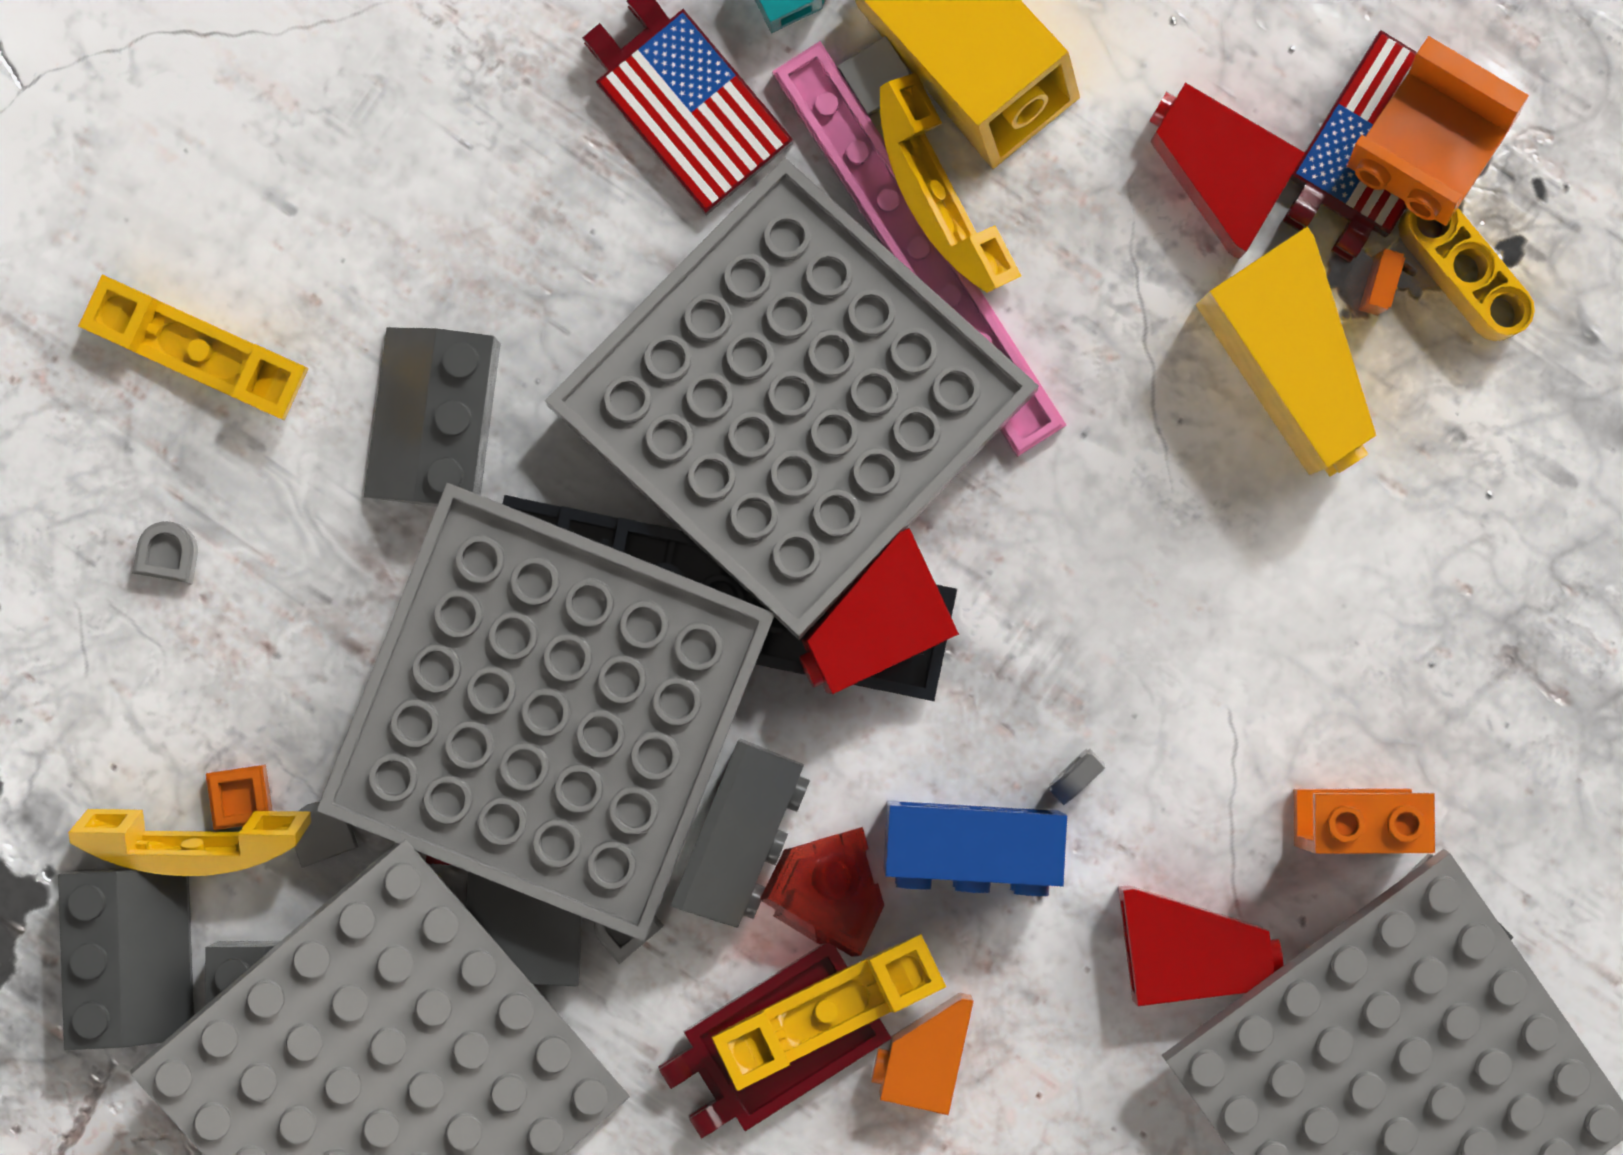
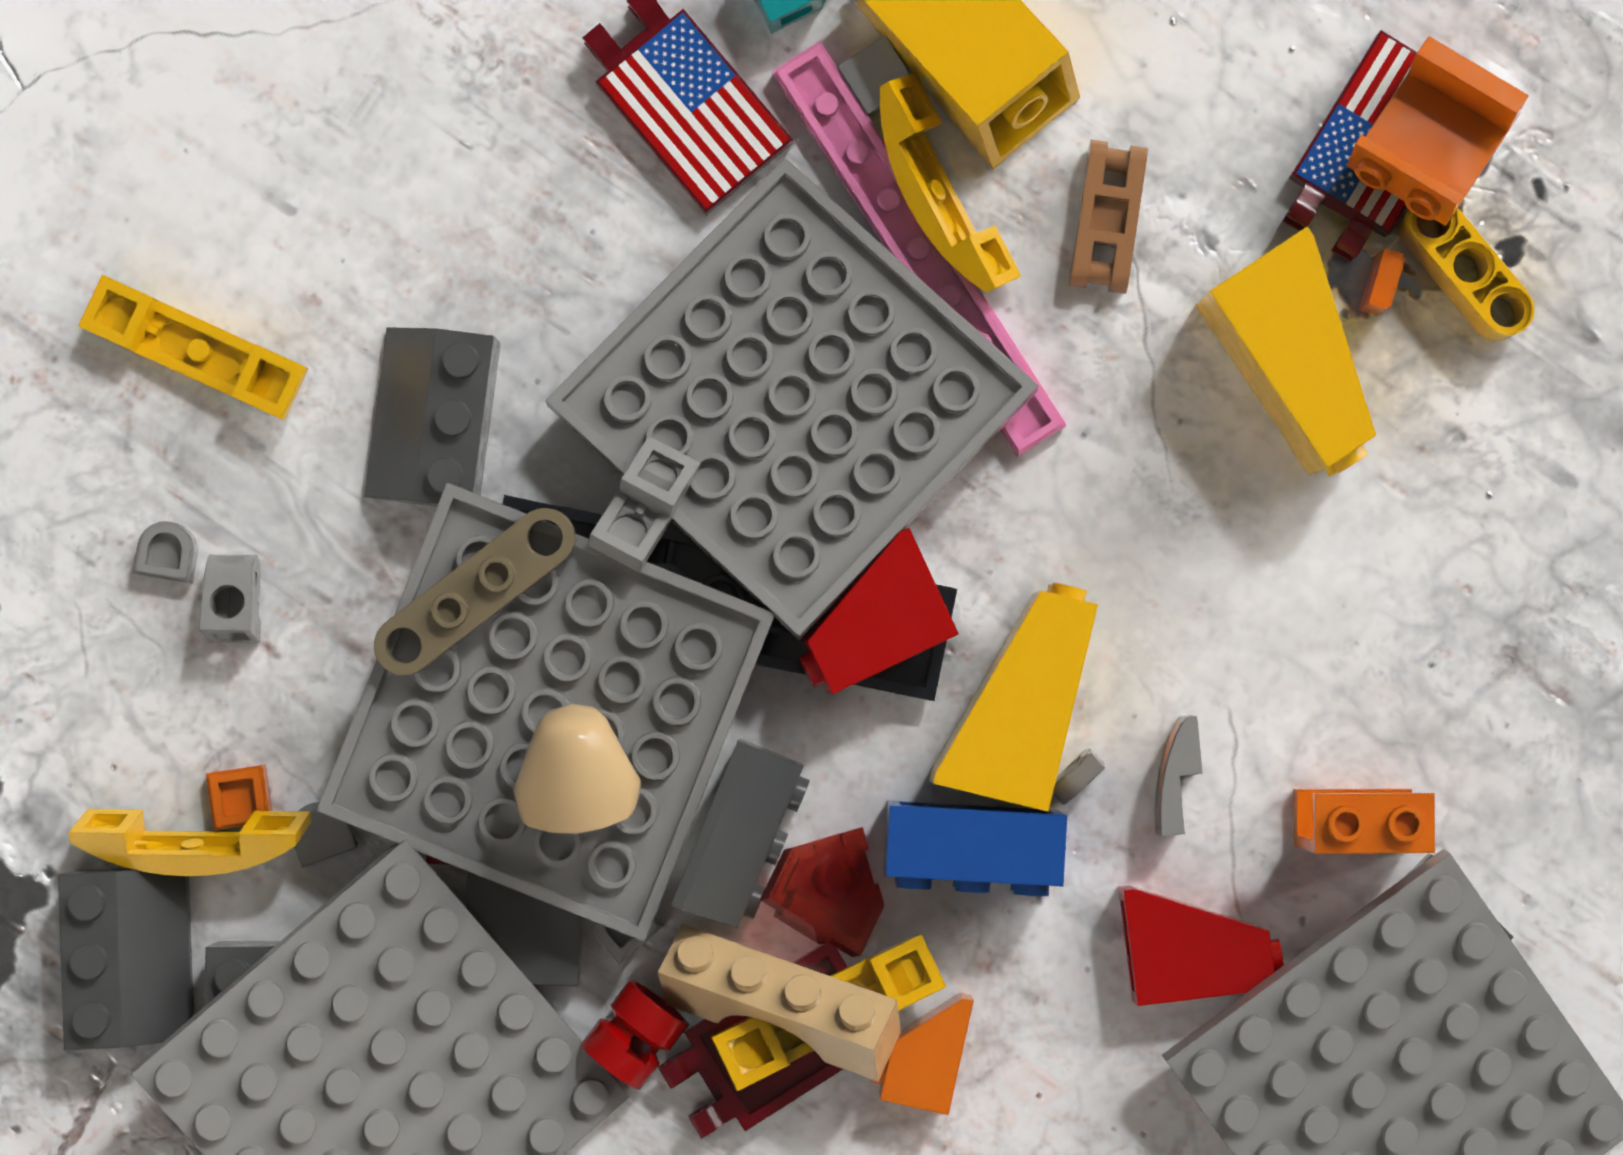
red slope [1149,82,1305,259] -> none
none -> light grey leg [199,554,261,643]
none -> dark tan plate [374,508,576,675]
none -> tan piece [513,704,641,834]
none -> red wheel [581,979,690,1090]
none -> light grey slope [588,436,700,573]
none -> tan arch [658,924,901,1081]
none -> yellow slope [929,583,1098,812]
none -> medium nougat plate [1069,139,1148,294]
none -> light grey slope [1154,715,1203,836]

